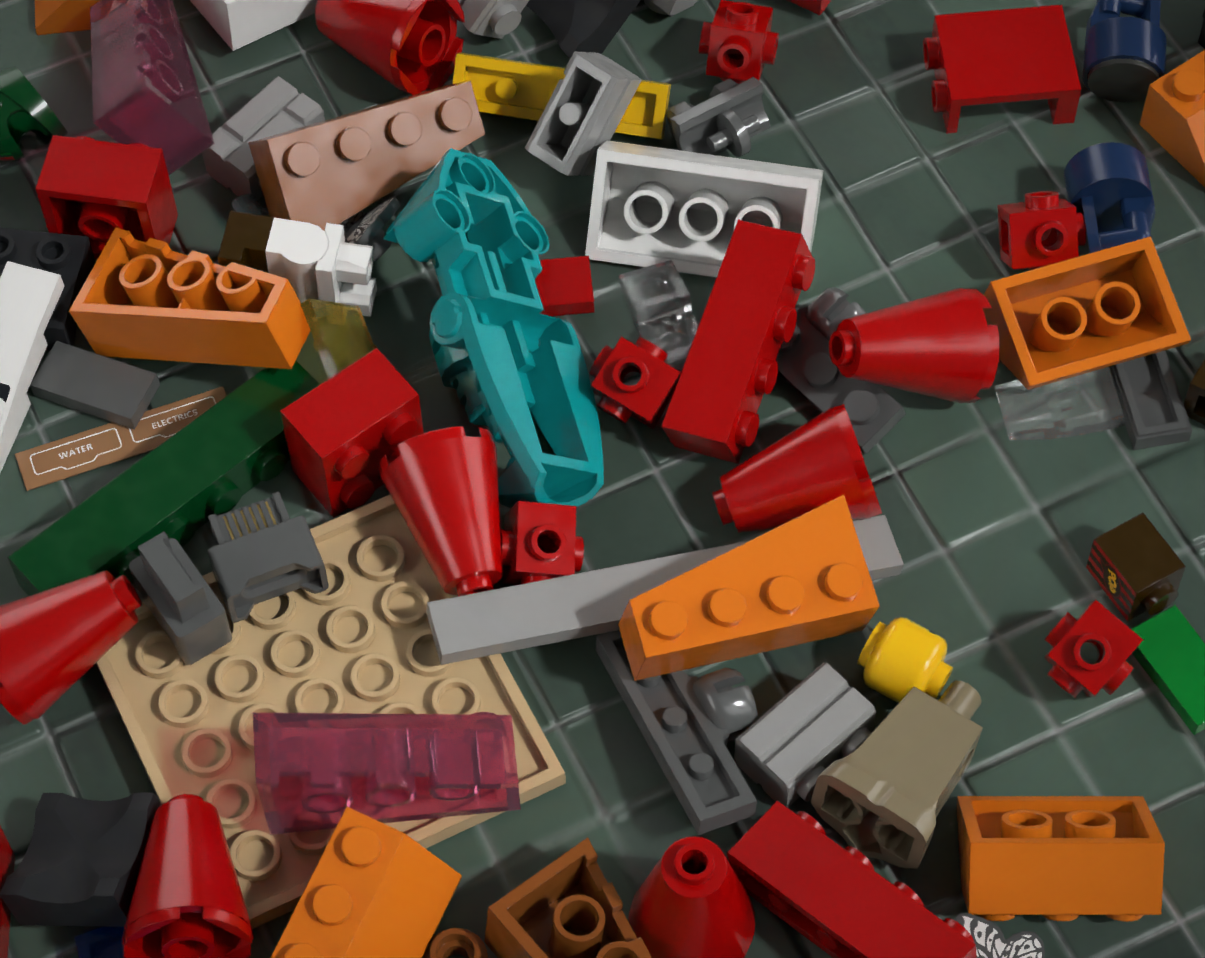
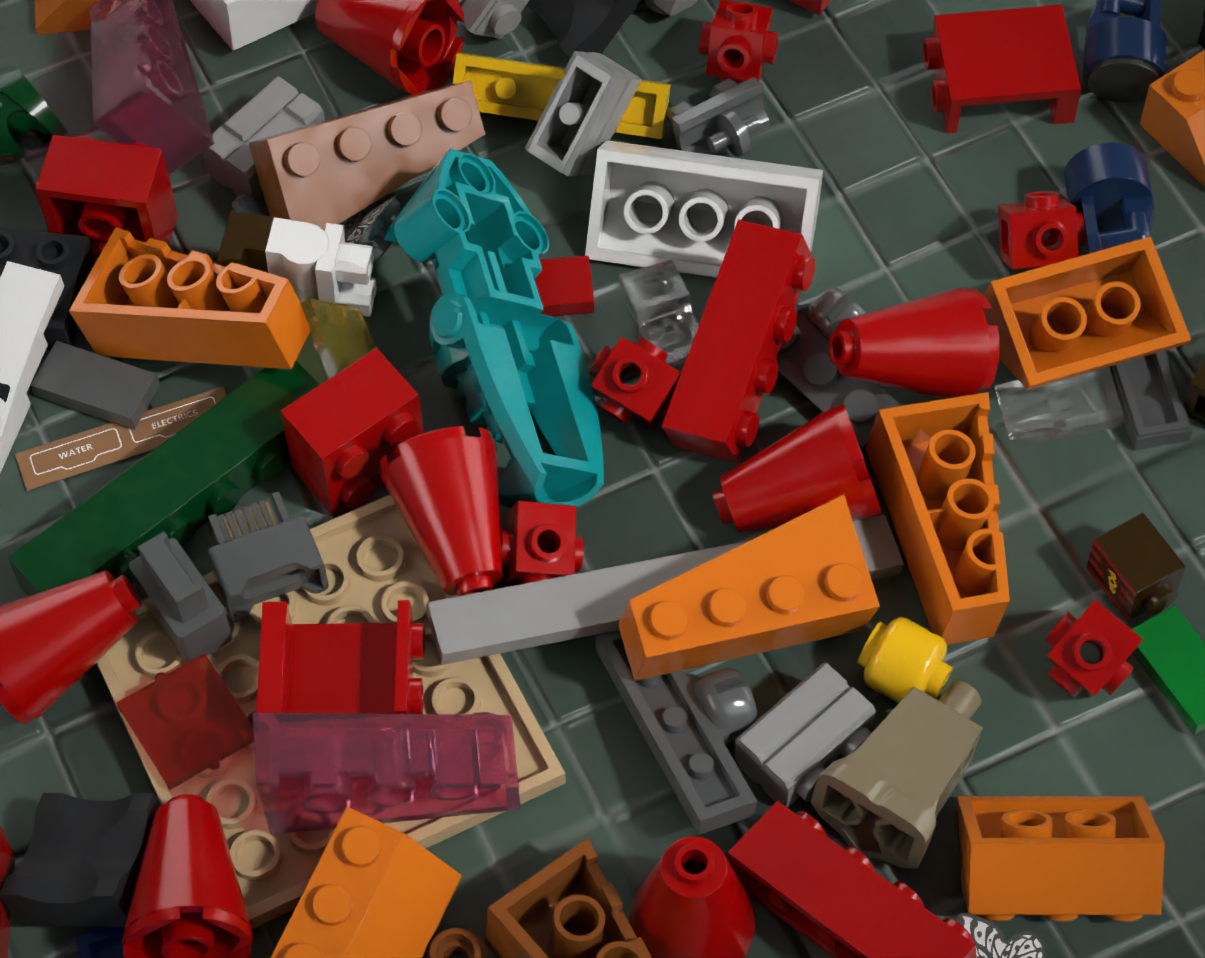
none -> clear red piece [116,653,259,790]
none -> red panel [256,600,425,740]
none -> orange wedge [865,392,1010,645]

